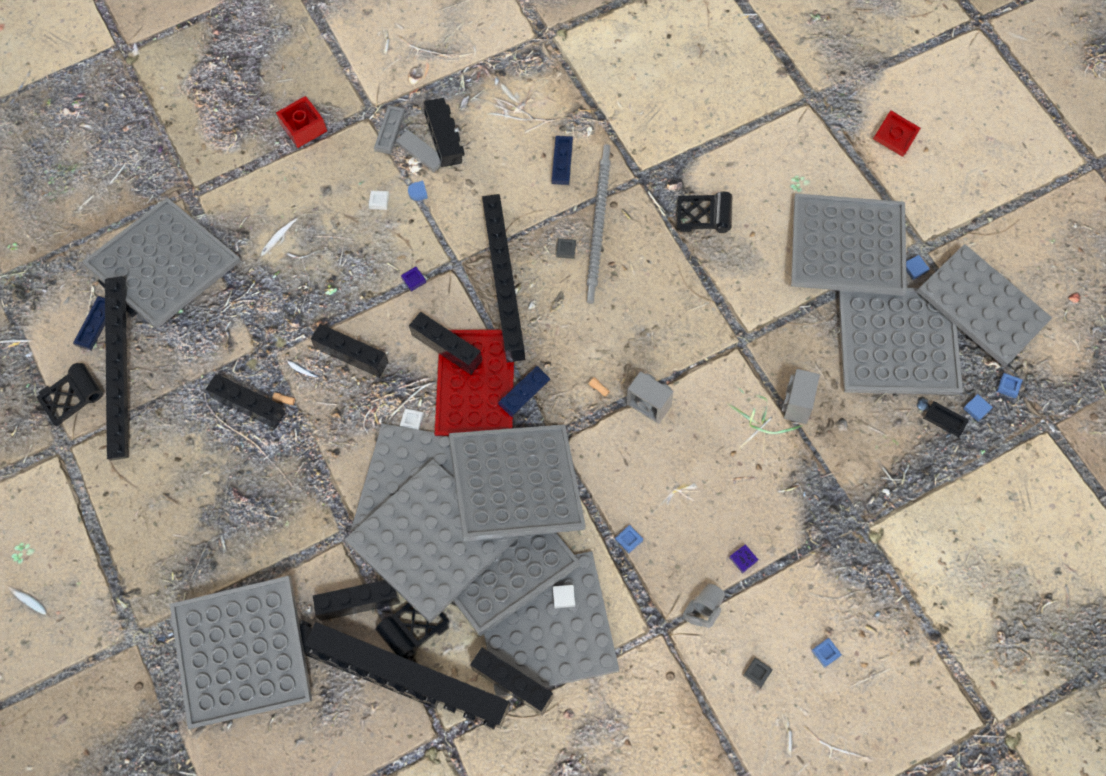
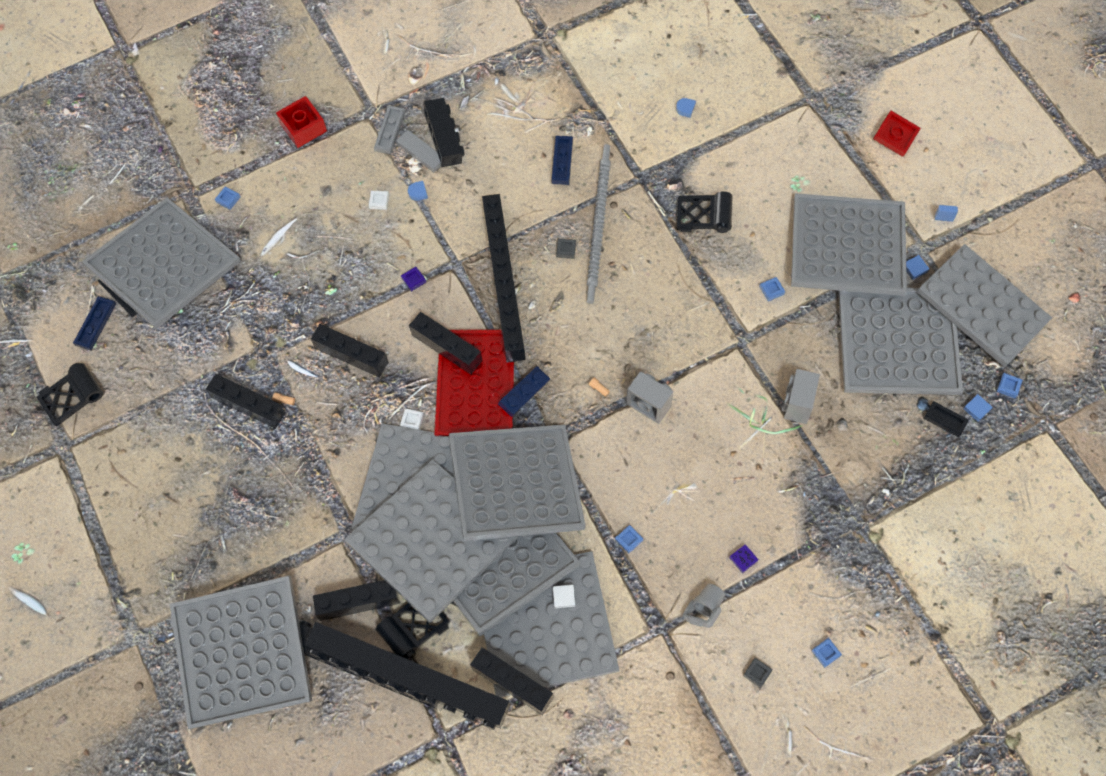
black plate [105,276,129,461] -> none
none -> medium blue tile [215,186,241,210]
none -> medium blue tile [676,98,696,118]
none -> medium blue tile [759,277,785,302]
none -> medium blue tile [935,205,958,222]

